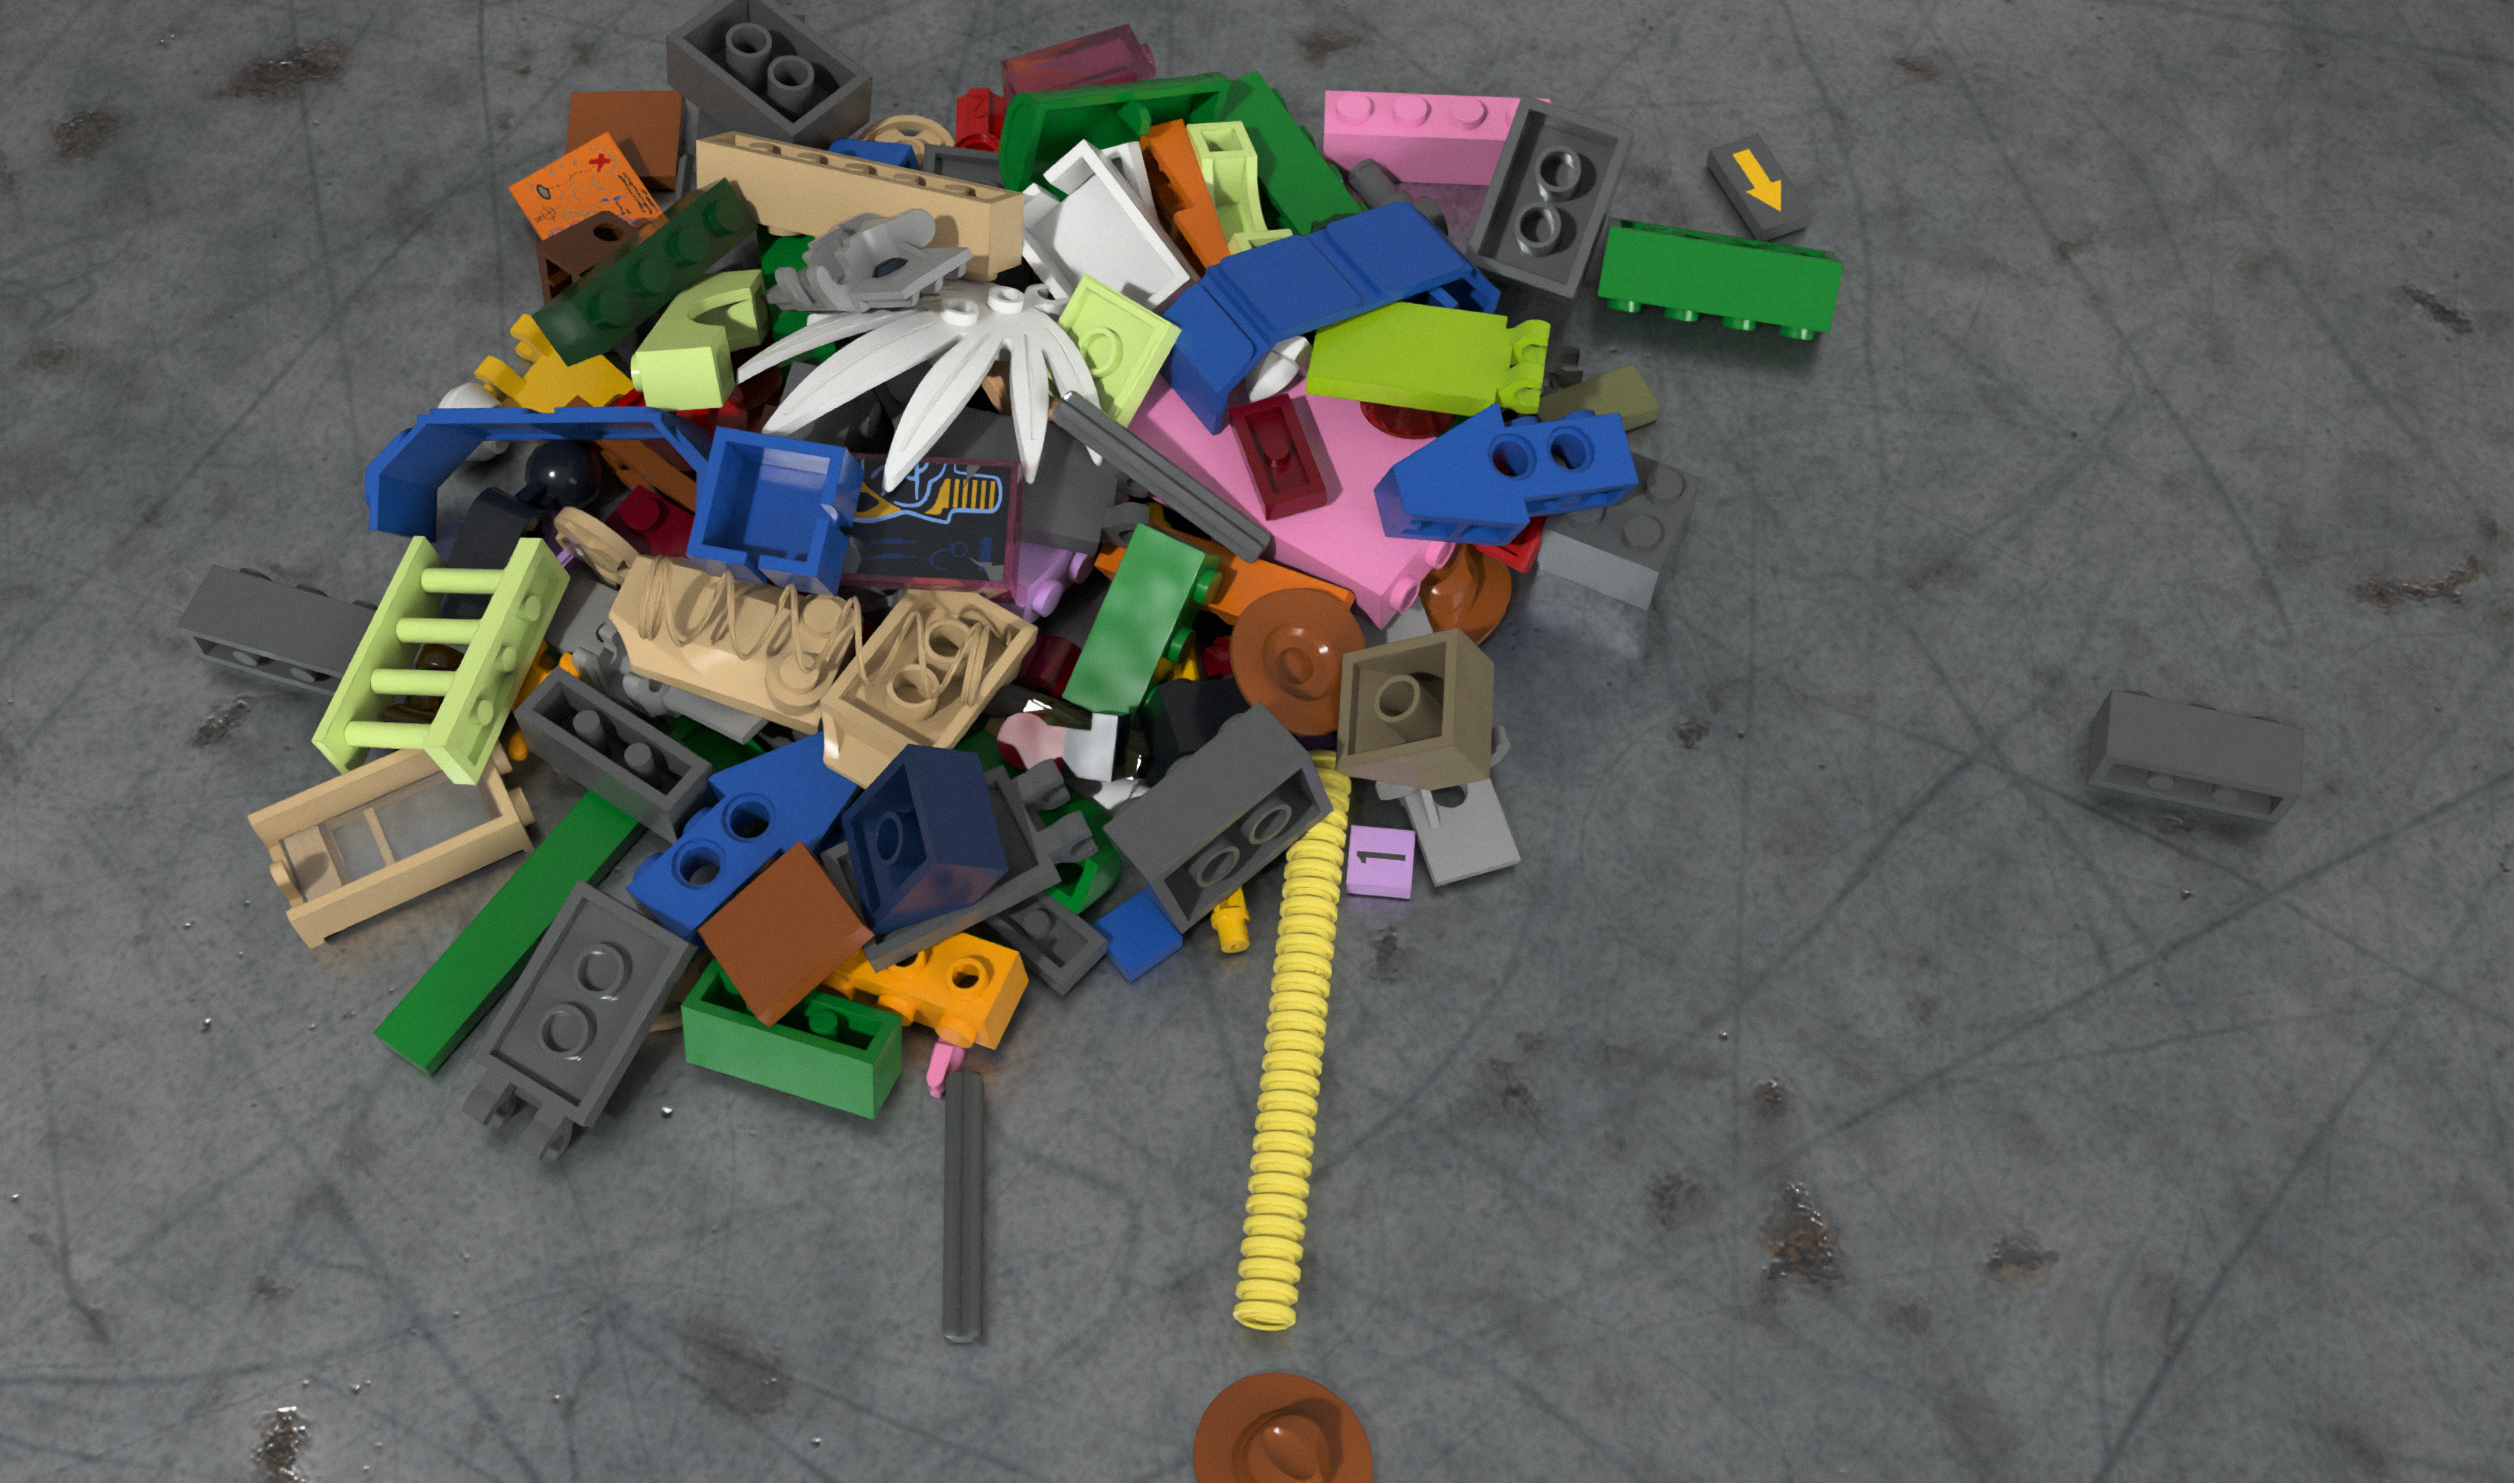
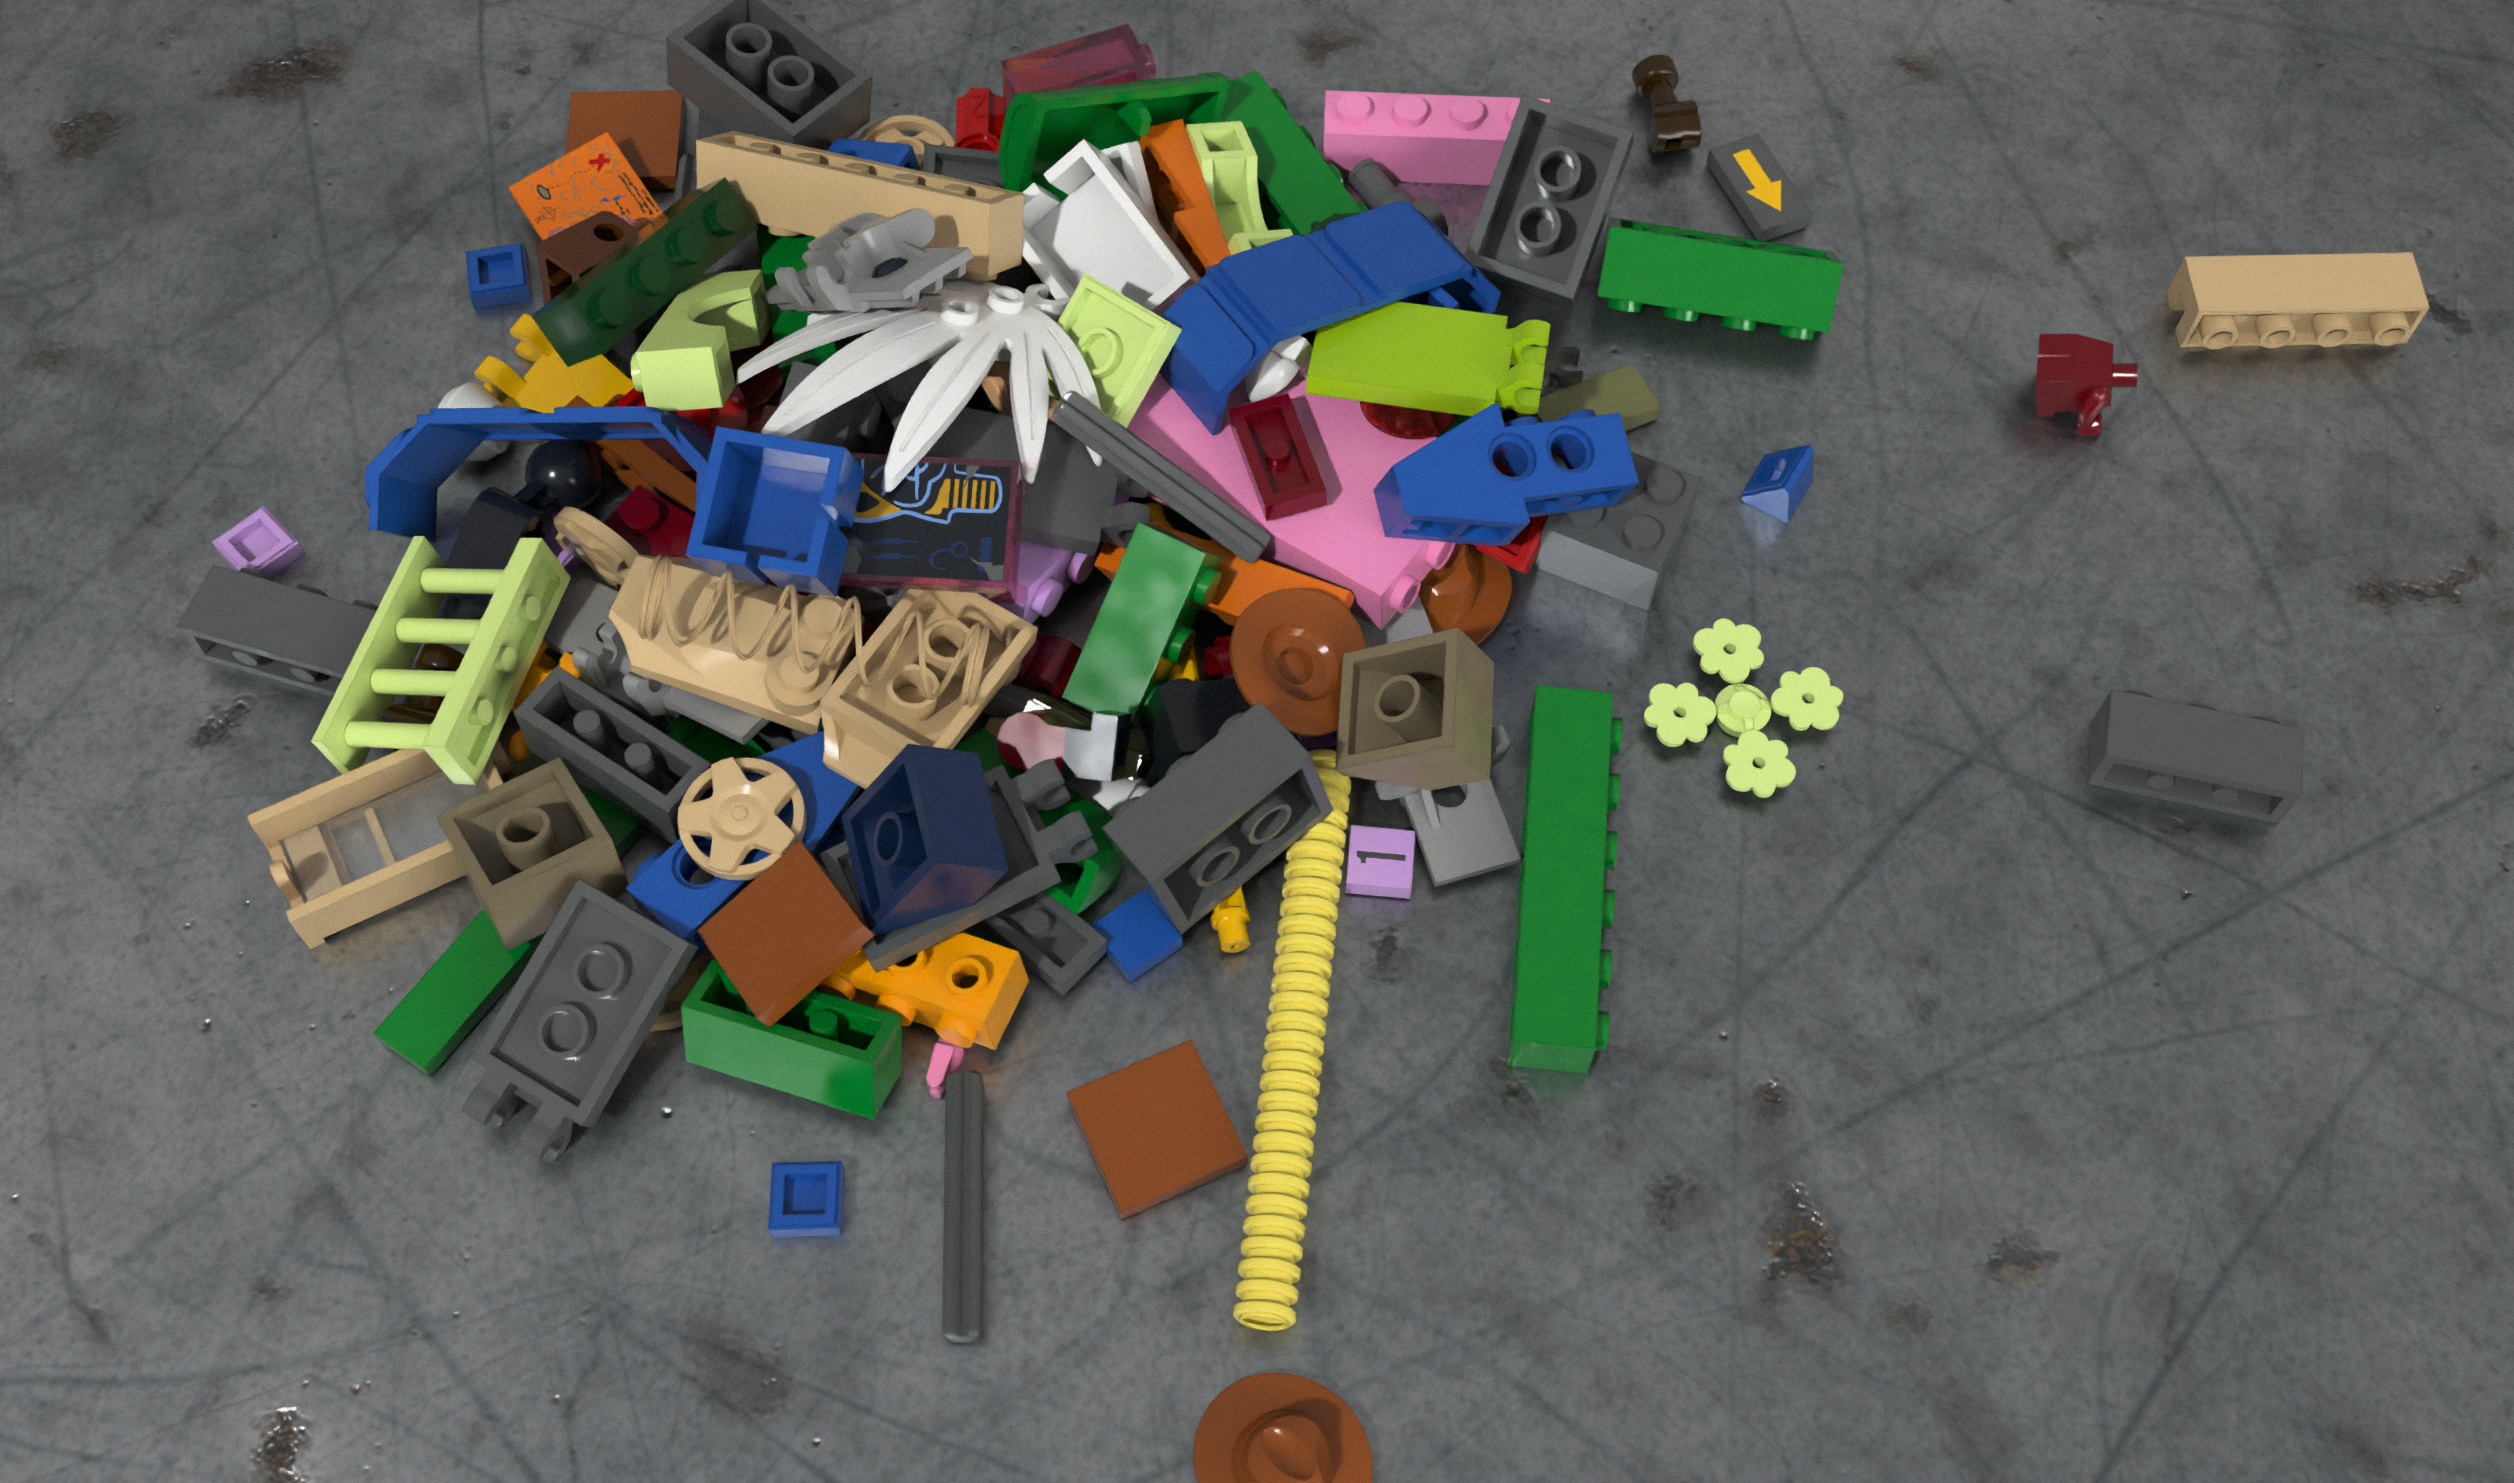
none -> lavender tile [212,506,305,579]
none -> dark tan slope [436,757,629,951]
none -> blue tile [466,243,533,309]
none -> tan wheel [677,757,807,881]
none -> blue tile [768,1161,845,1237]
none -> dark orange tile [1067,1039,1248,1220]
none -> green brick [1507,685,1623,1074]
none -> dark brown leg [1632,55,1701,153]
none -> yellowish green plant [1643,618,1844,798]
none -> blue slope [1740,445,1814,523]
none -> dark red piece [2036,334,2138,436]
none -> tan brick [2166,252,2430,349]

